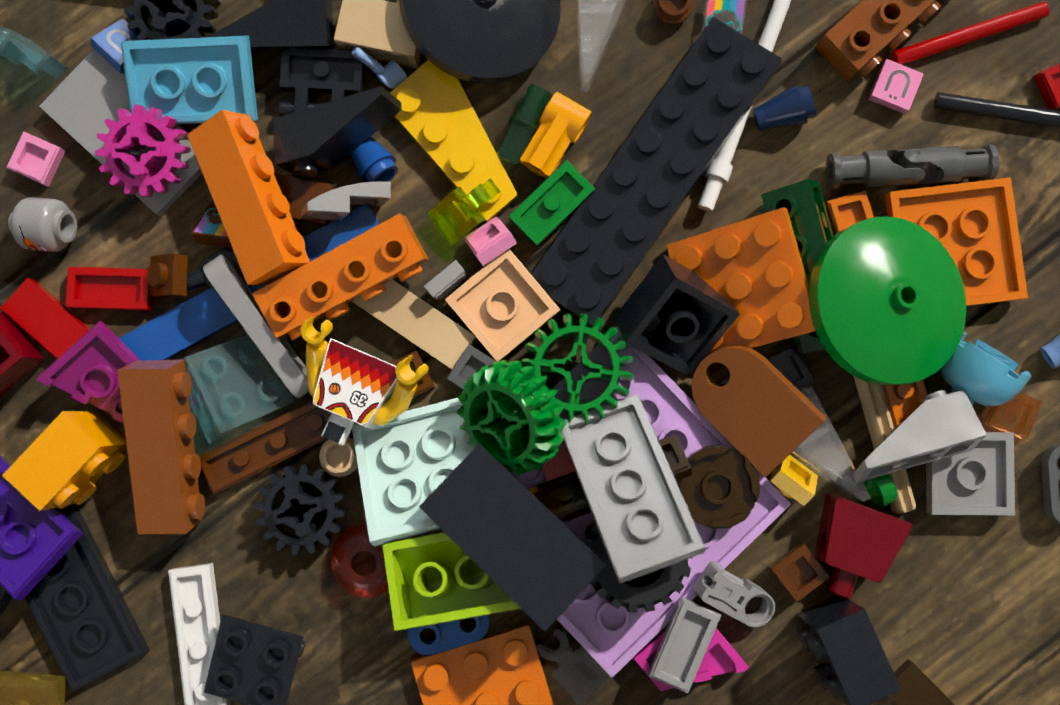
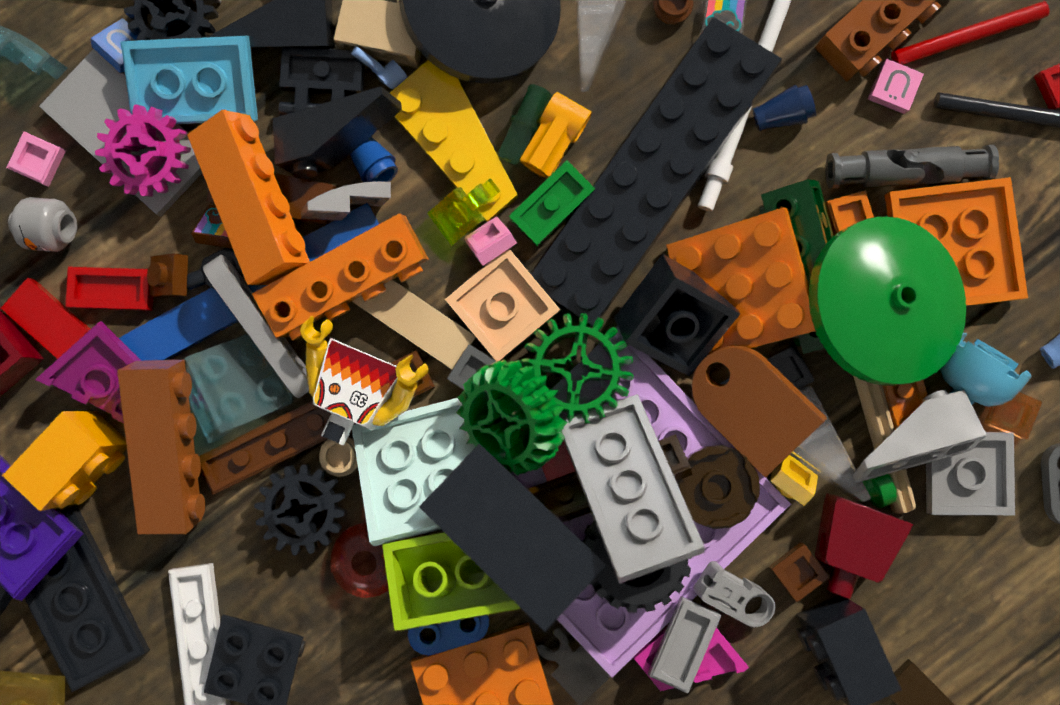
light grey tile [424,260,467,301] -> none

